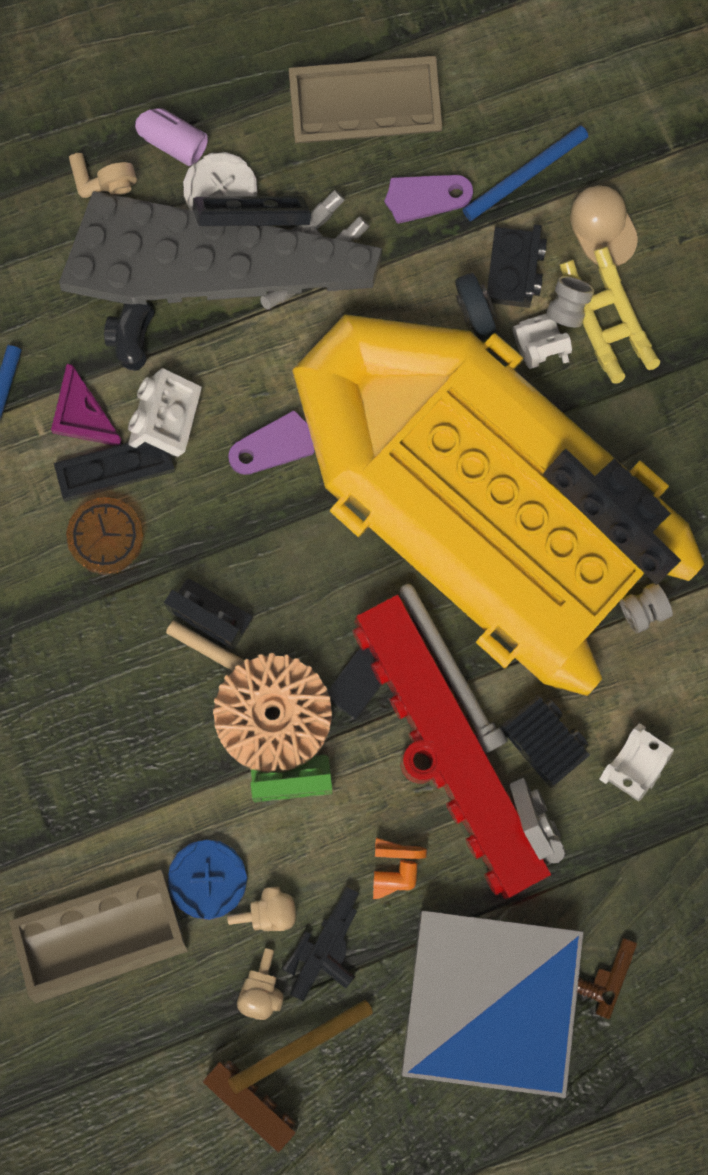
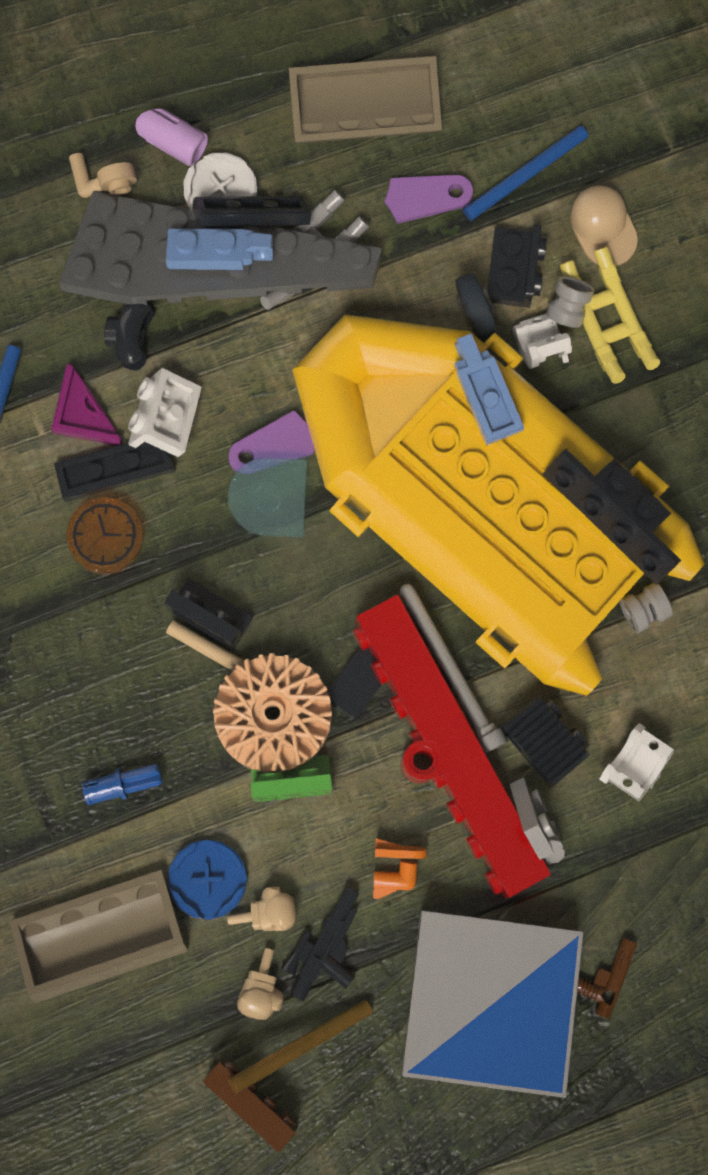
none -> blue axle [82,764,163,806]
none -> medium blue hinge [166,229,273,270]
none -> clear light blue tile [227,458,306,538]
none -> medium blue hinge [454,333,524,446]

